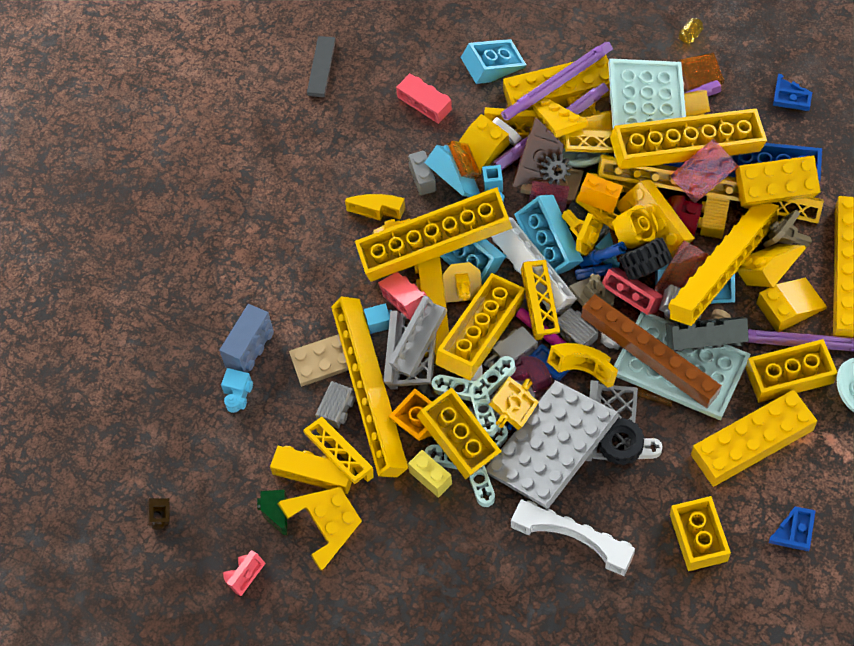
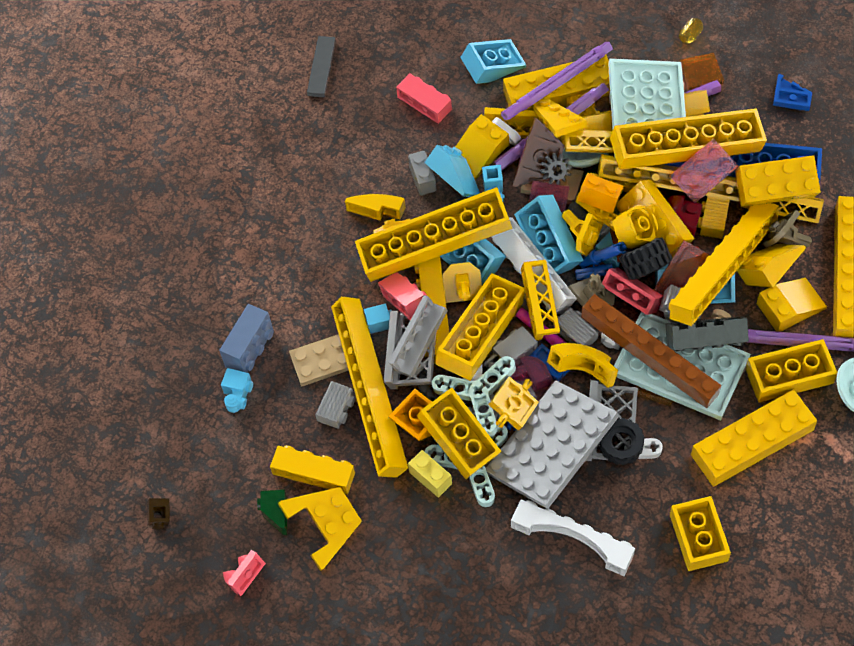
yellow fence [303,417,374,484] -> none
clear orange tile [447,141,481,179] -> none
blue wing [769,506,815,551] -> none

